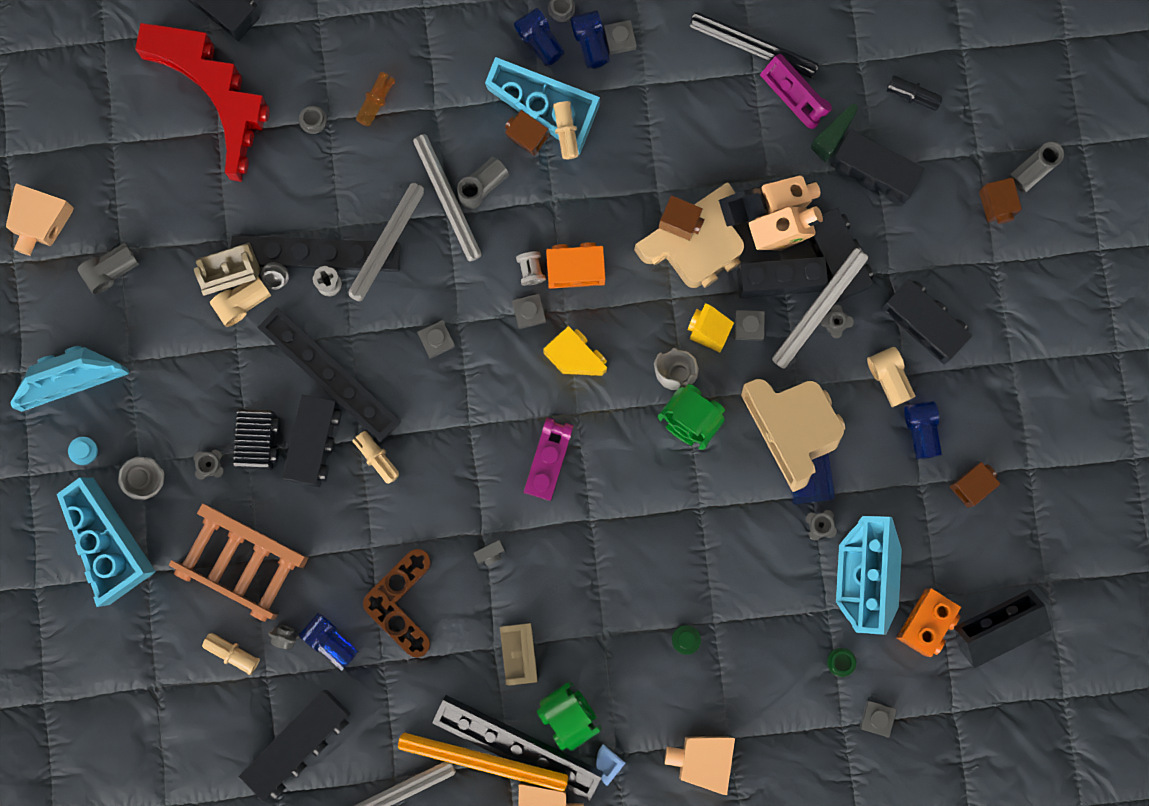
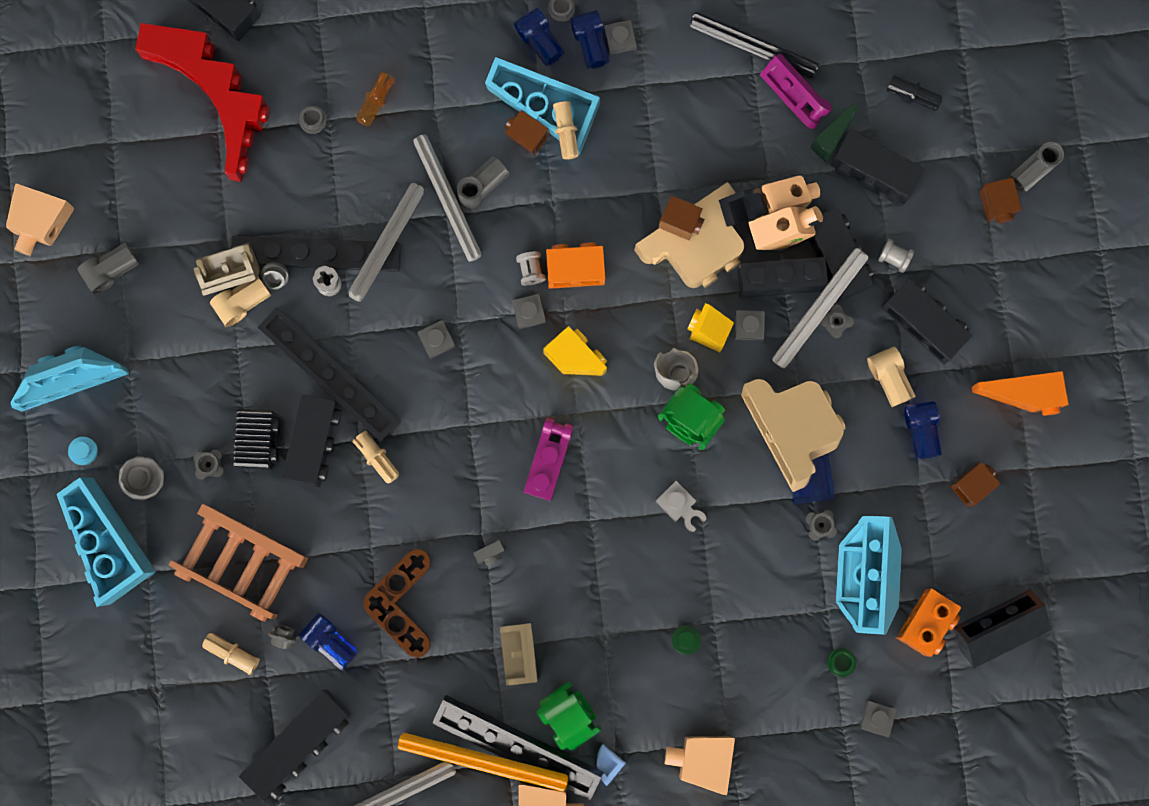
none -> light grey plate [655,481,707,532]
none -> light grey bush [878,238,915,273]
none -> orange slope [971,371,1069,416]

